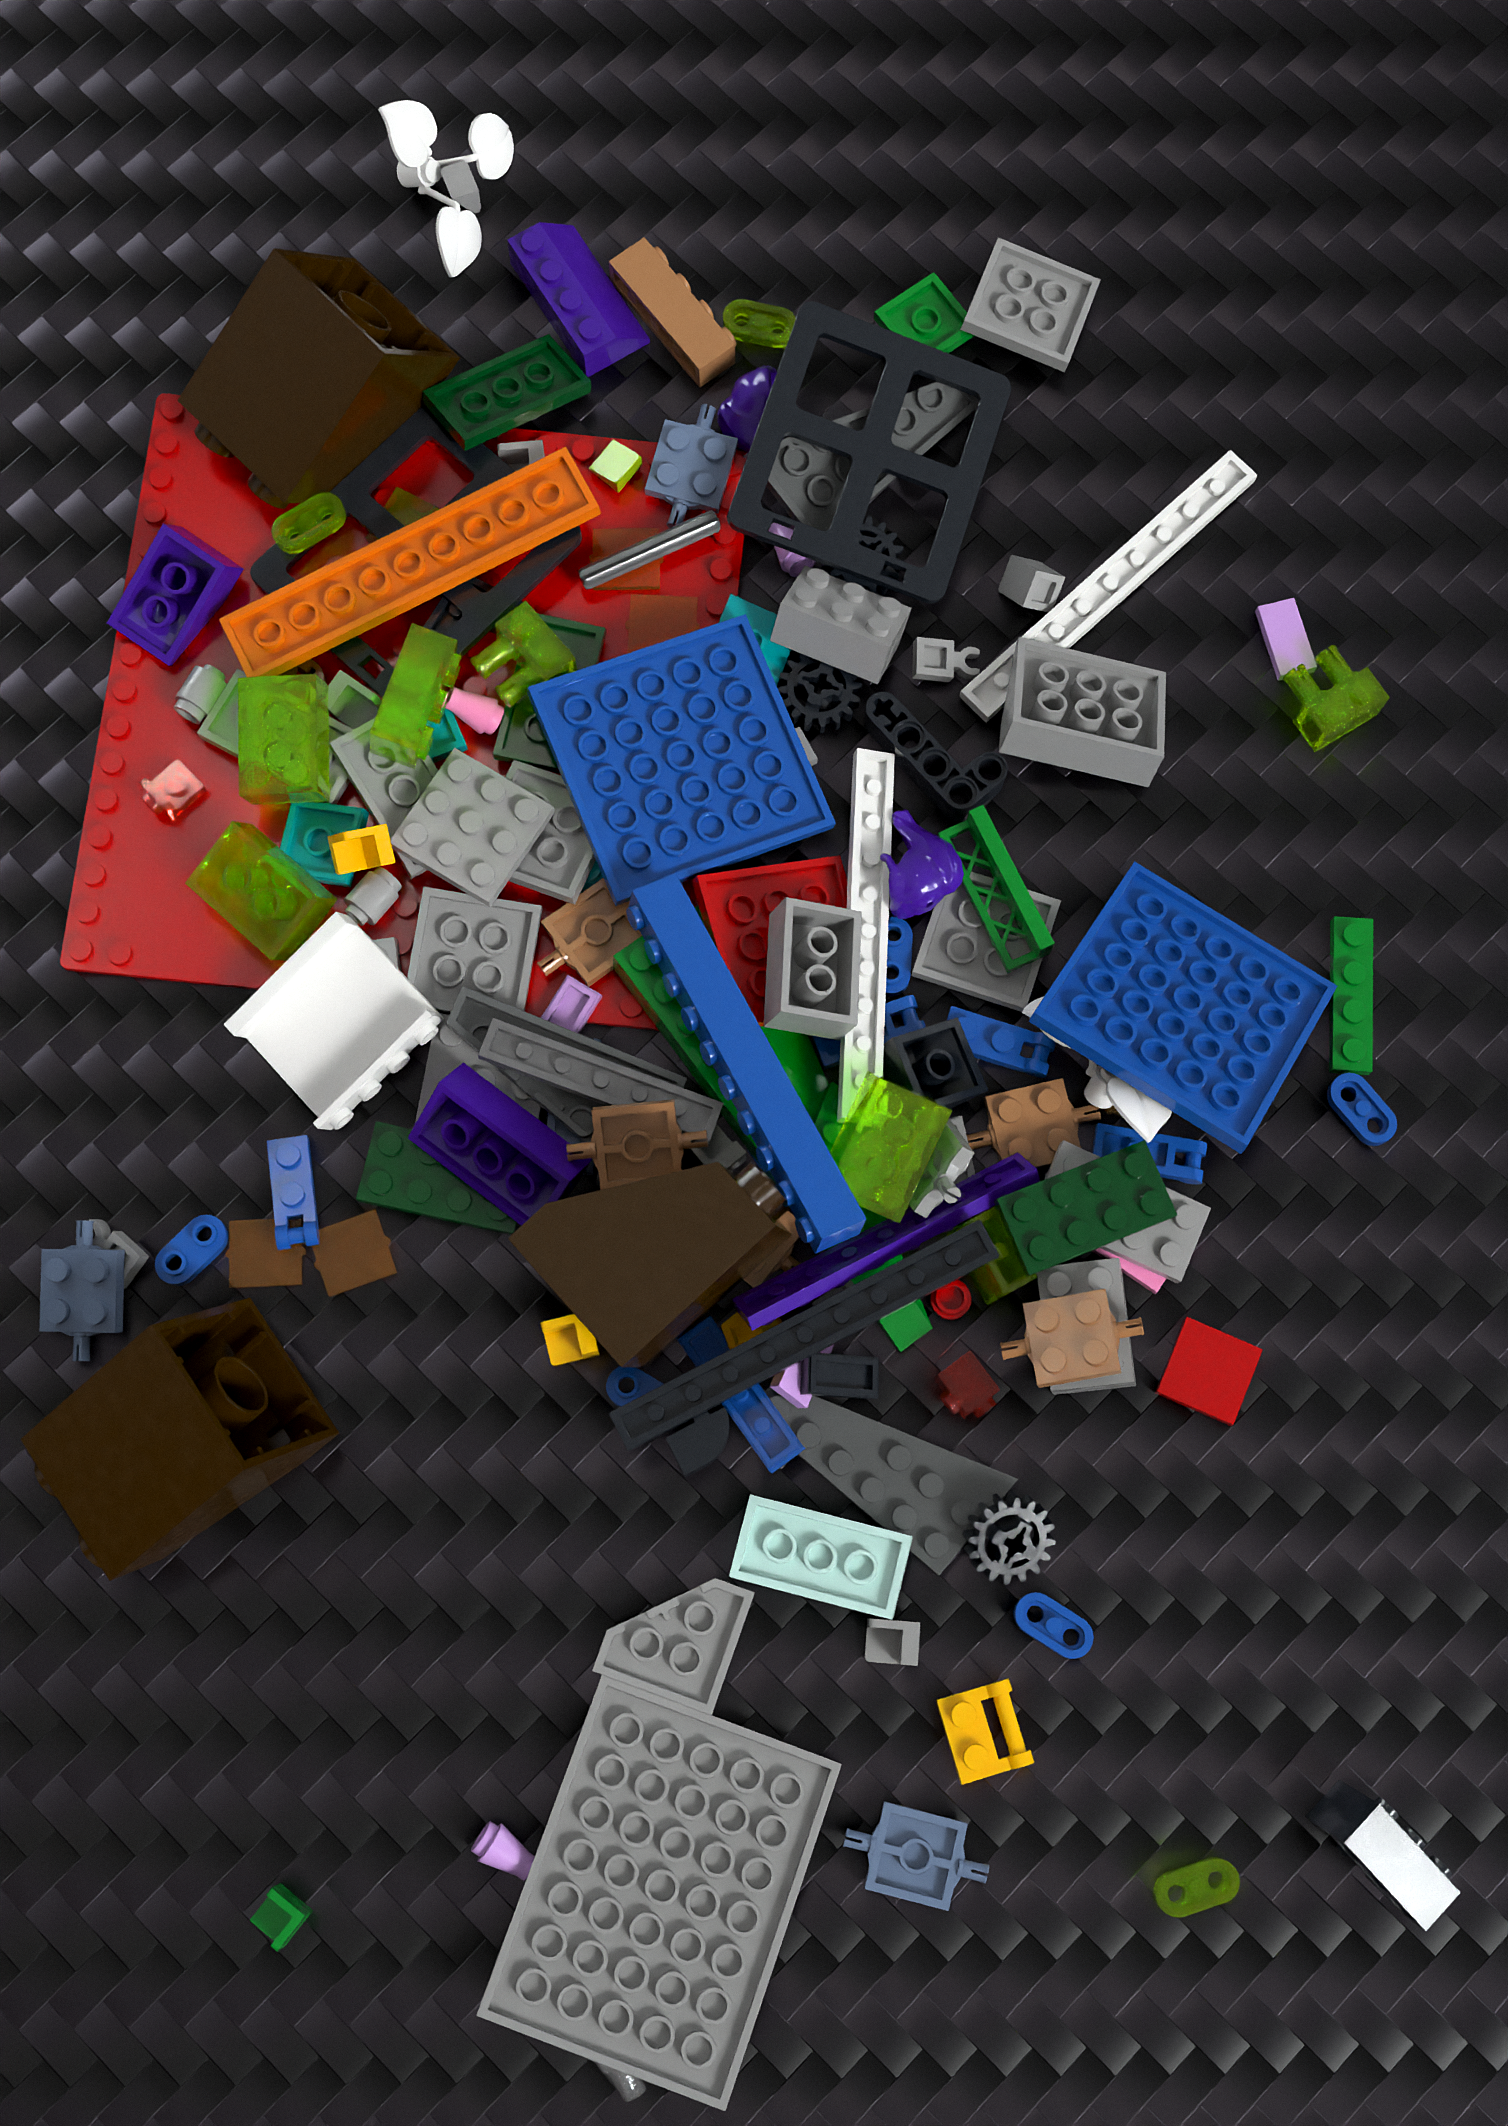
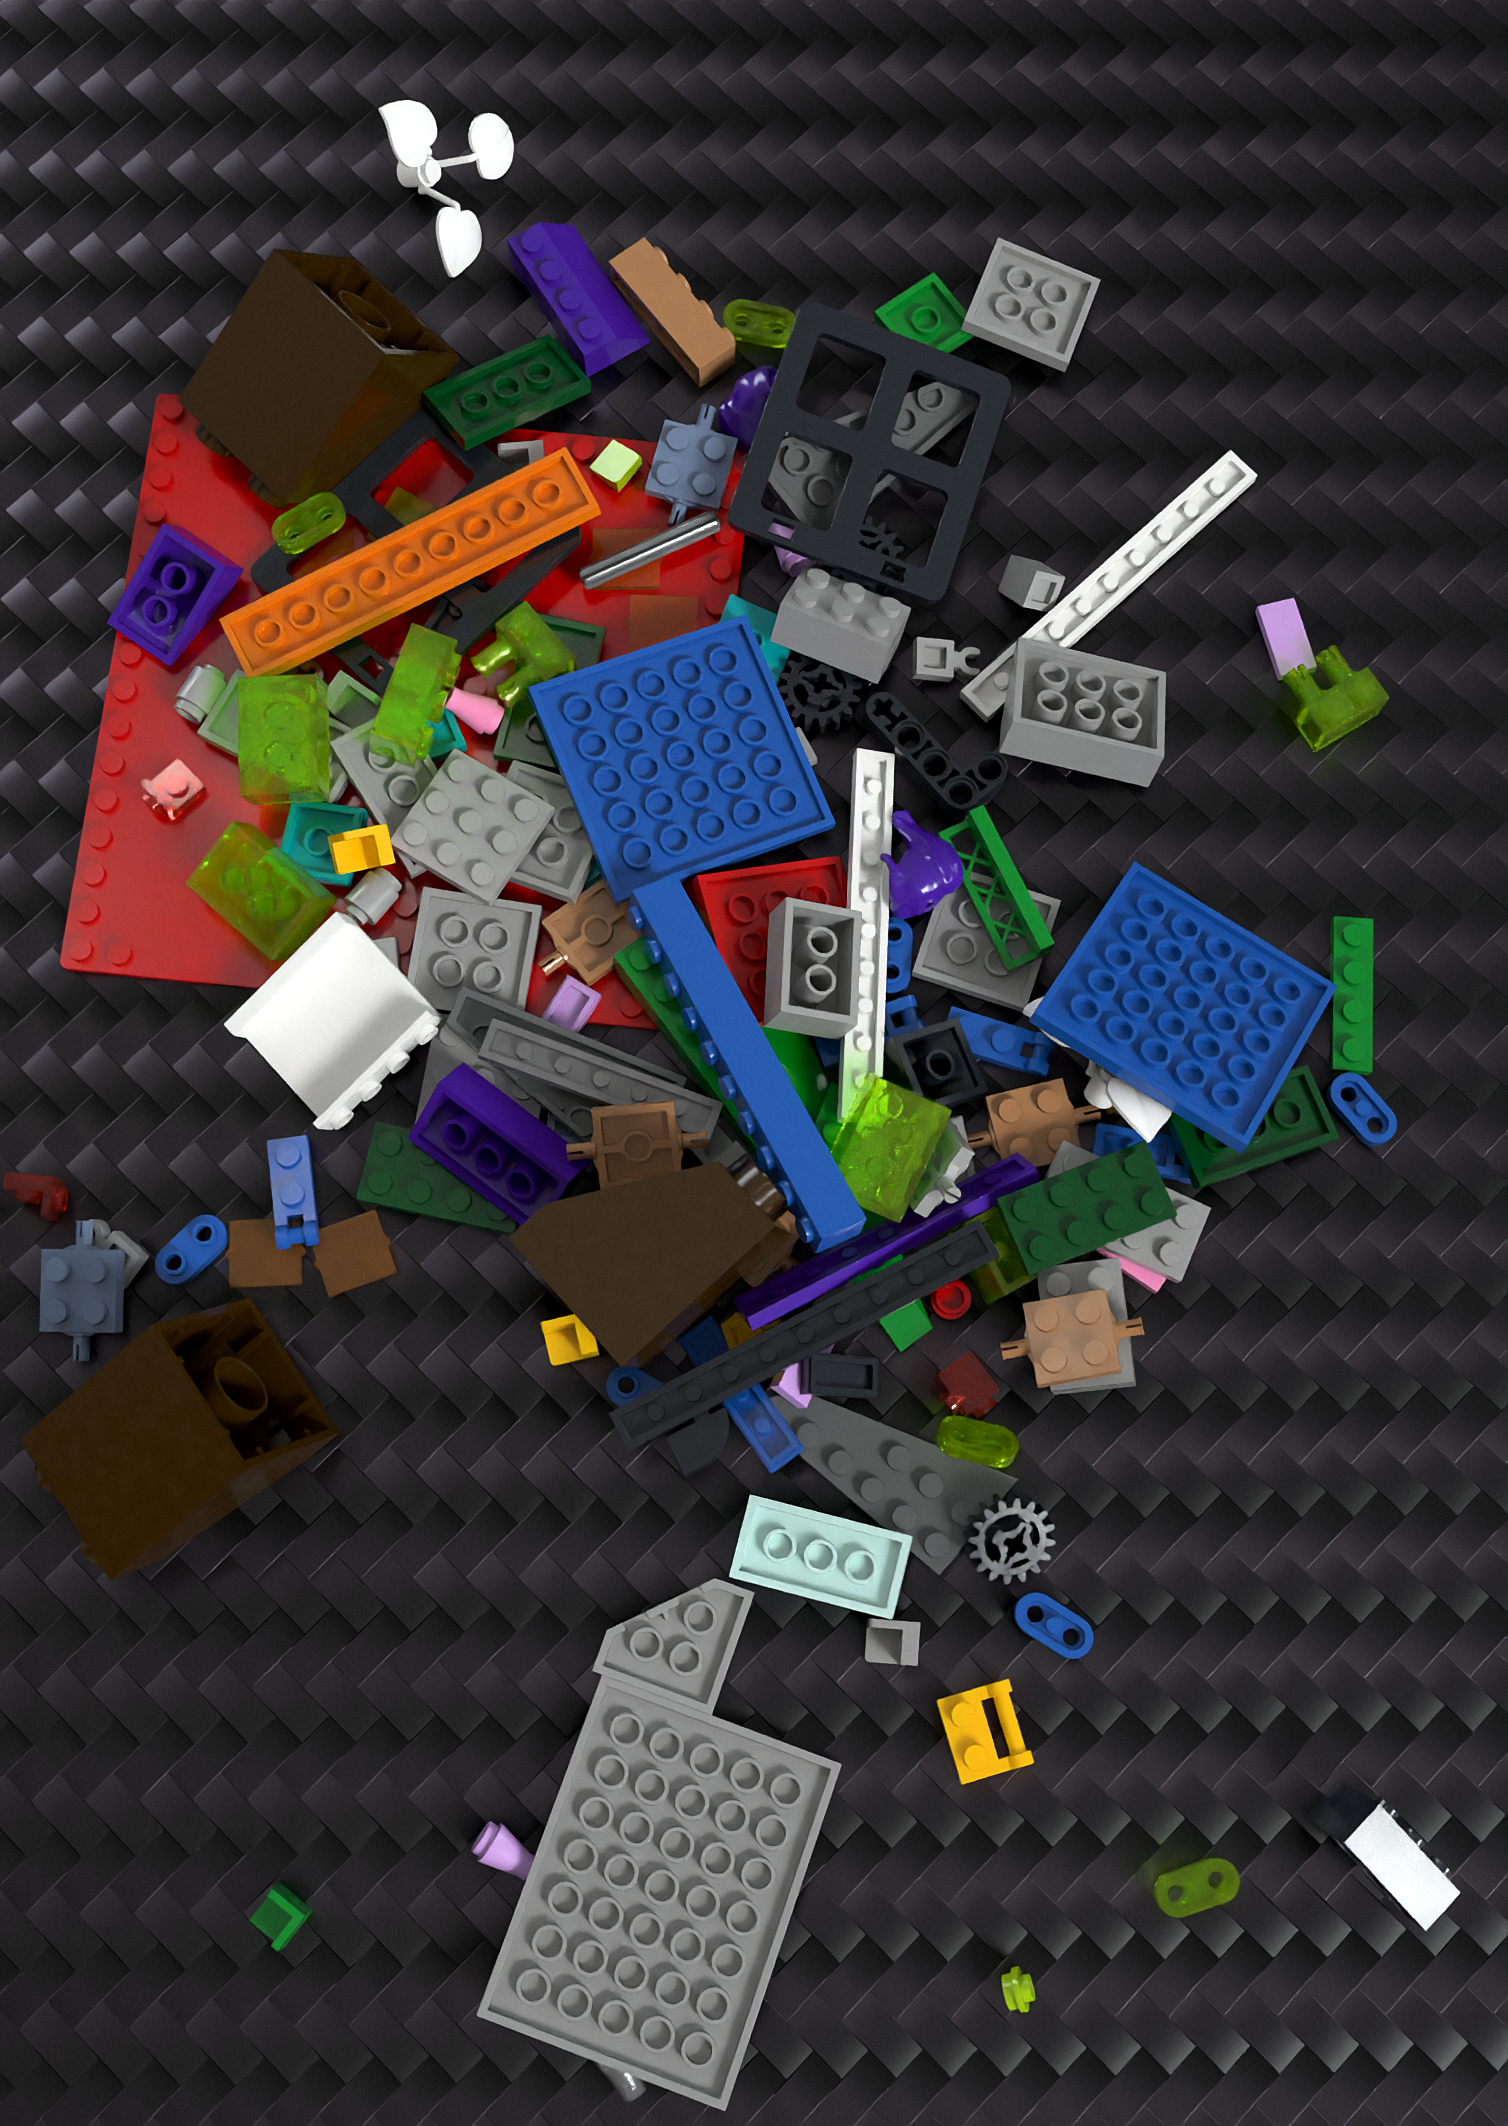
light grey slope [441,160,481,214] -> none
sand blue plate [843,1801,989,1911] -> none
red tile [1155,1317,1263,1426] -> none
none -> clear red bracket [3,1172,68,1222]
none -> clear neon green plate [935,1415,1019,1468]
none -> lime plate [1001,1966,1035,2013]
none -> dark green plate [1166,1064,1339,1190]

